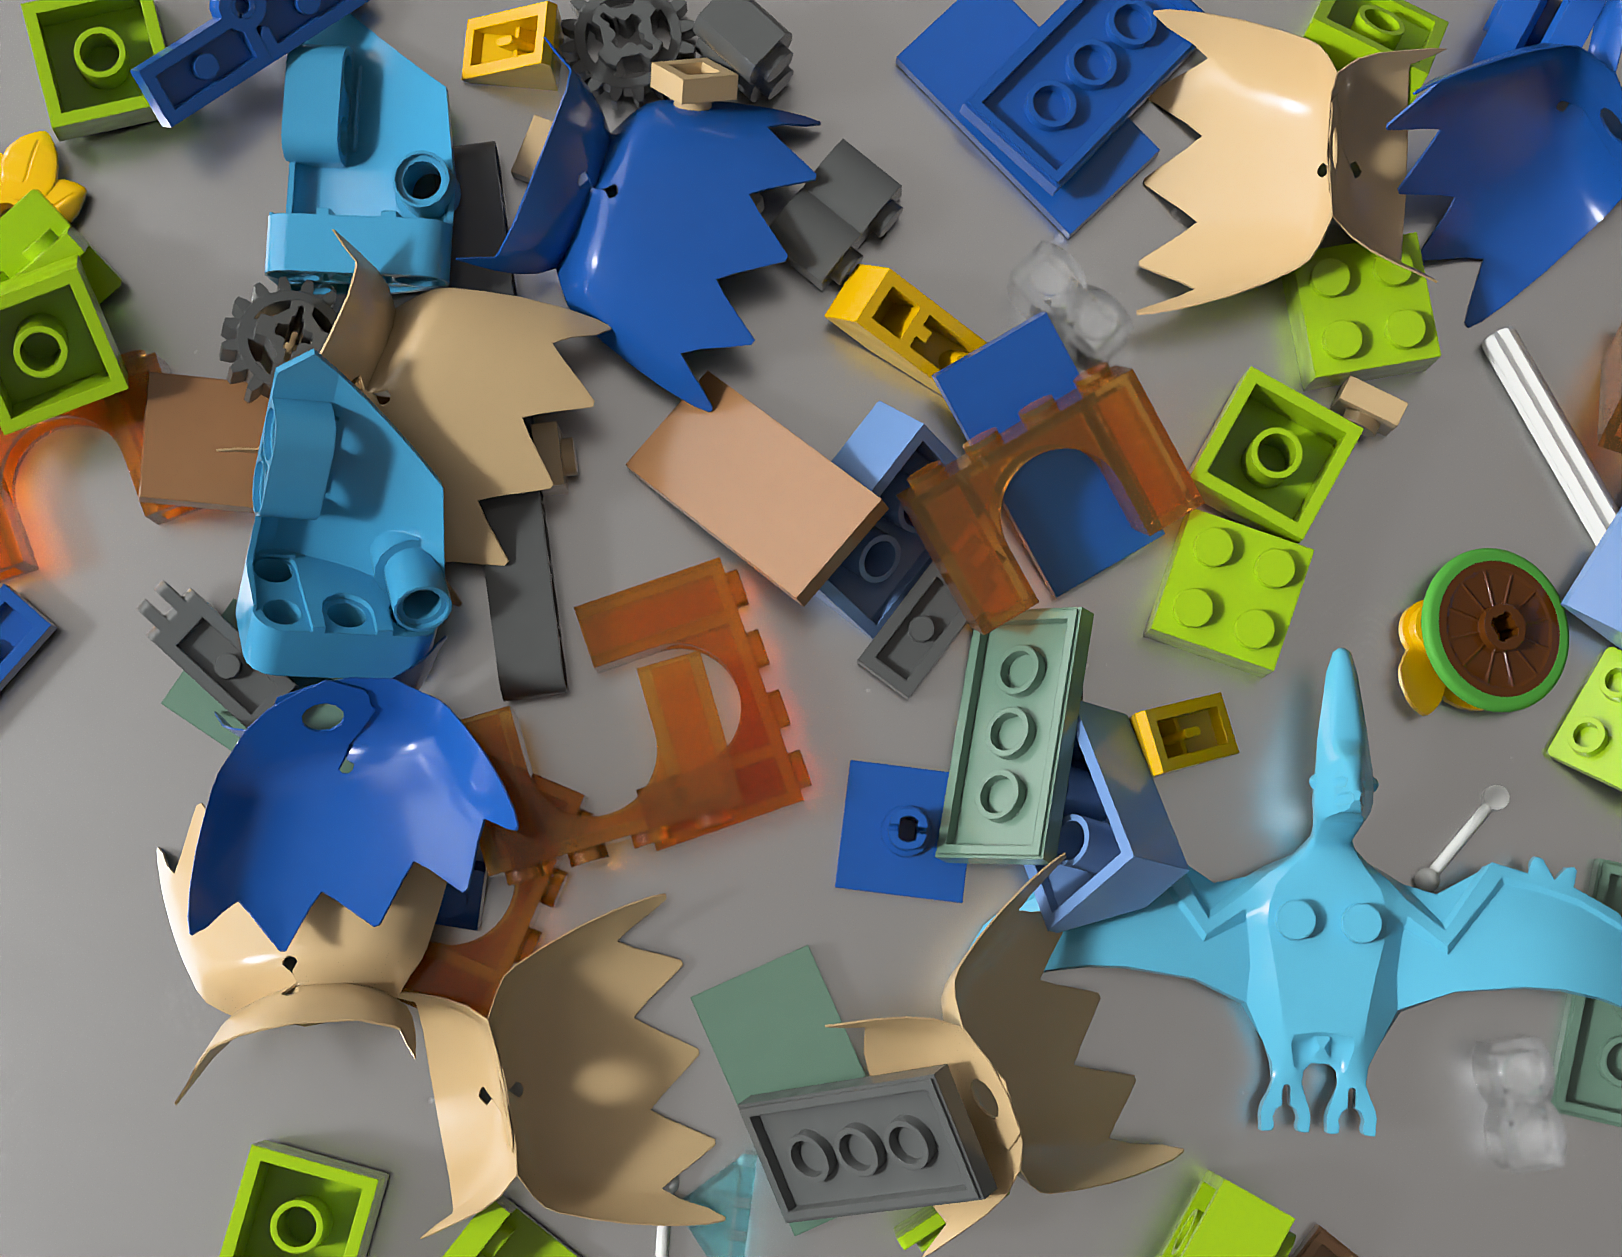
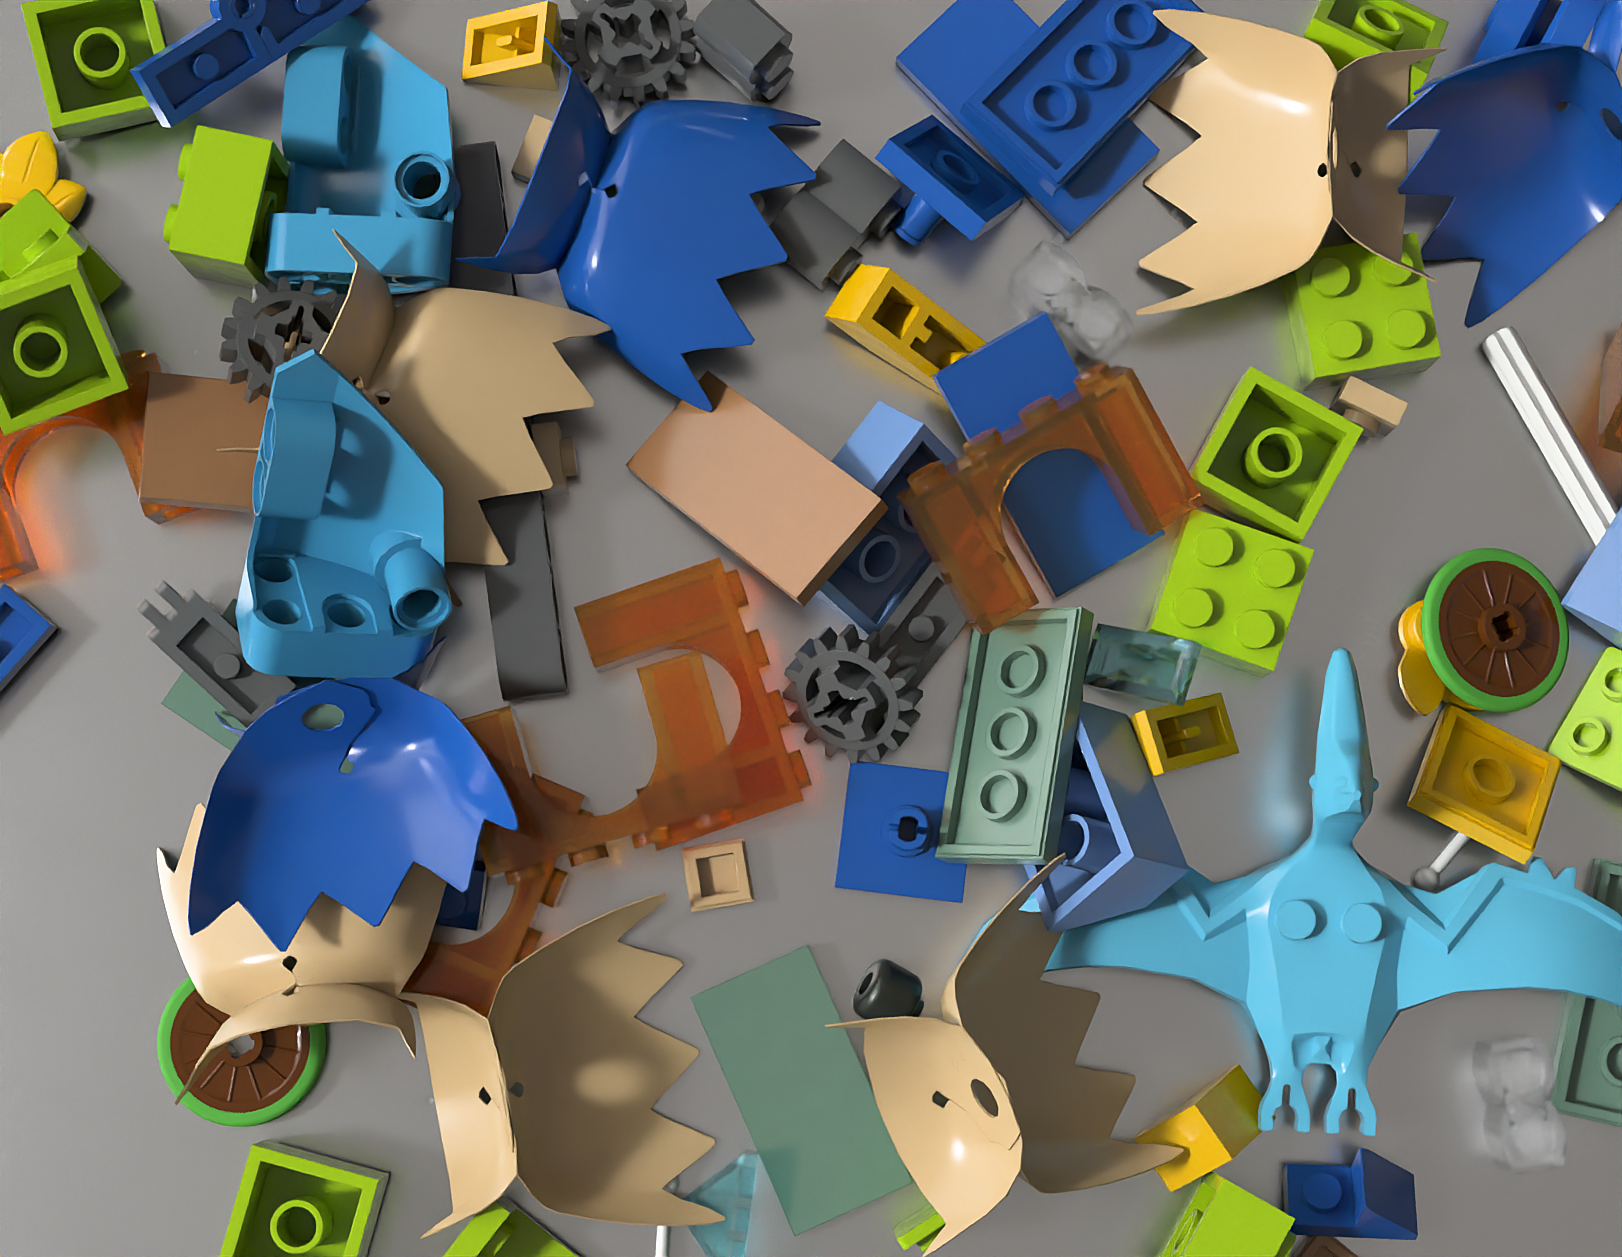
tan plate [650,57,738,111] -> none
dark grey tile [737,1064,998,1223] -> none
none -> reddish brown wheel [157,976,326,1127]
none -> lime brick [163,125,290,289]
none -> tan tile [681,838,755,912]
none -> dark grey gear [782,624,923,764]
none -> pearl dark grey piece [853,959,924,1020]
none -> blue tile [875,115,1026,246]
none -> clear light blue slope [1083,623,1202,707]
none -> yellow slope [1133,1064,1276,1192]
none -> blue slope [1283,1148,1418,1240]
none -> yellow tile [1407,703,1563,865]

